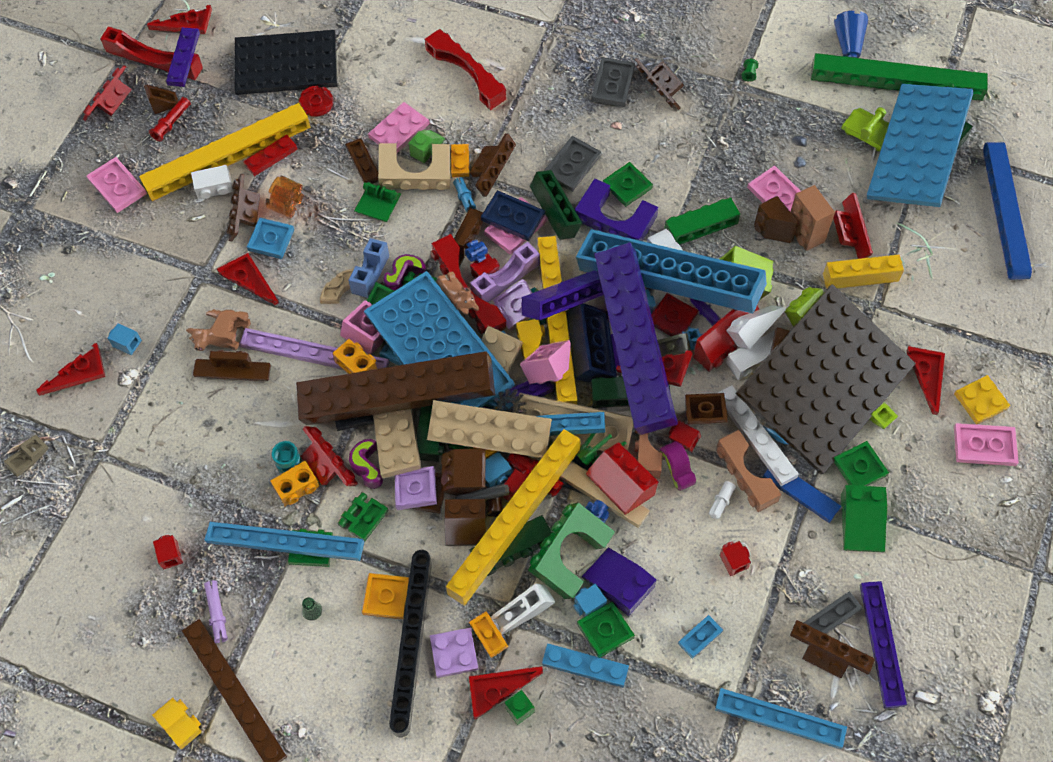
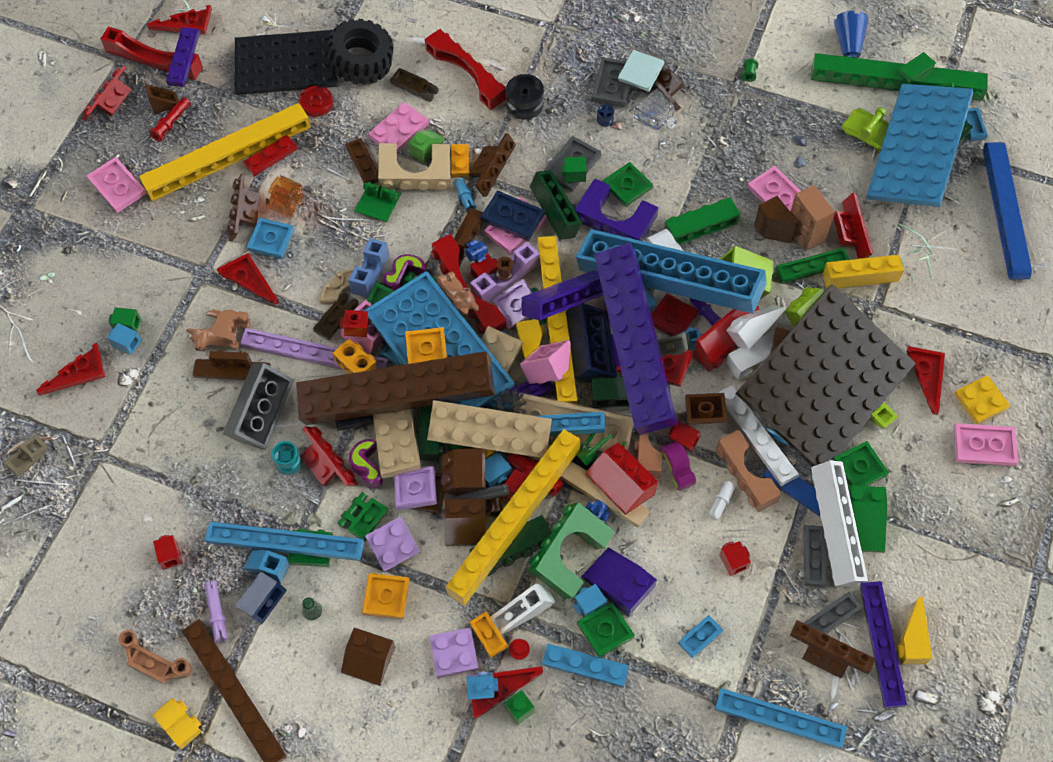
white brick [191,165,233,200] -> none
light orange brick [270,461,319,506] -> none
black beam [389,550,432,738] -> none
none -> green brick [109,307,141,332]
none -> nougat plate [119,630,191,684]
none -> dark grey slope [223,363,294,450]
none -> brick [236,572,287,624]
none -> dark azure slope [244,550,290,583]
none -> dark brown hinge [313,293,359,341]
none -> black tyre [327,19,394,85]
none -> red brick [340,310,369,337]
none -> reddish brown slope [341,627,395,686]
none -> lavender plate [365,516,420,572]
none -> dark brown hinge [390,68,439,102]
none -> light orange plate [405,327,447,364]
none -> dark azure head [466,671,498,700]
none -> reddish brown bush [496,257,514,281]
none -> black wheel [506,74,544,119]
none -> red plate [509,639,530,660]
none -> green brick [561,157,587,183]
none -> dark blue wheel [597,104,614,127]
none -> light aqua tile [618,50,664,91]
none -> clear torso [634,88,677,130]
none -> green tile [775,247,850,284]
none -> dark grey plate [803,525,826,587]
none -> white brick [811,461,868,587]
none -> yellow slope [897,597,932,665]
none -> green tile [898,52,936,83]
none -> dark azure tile [965,108,988,141]

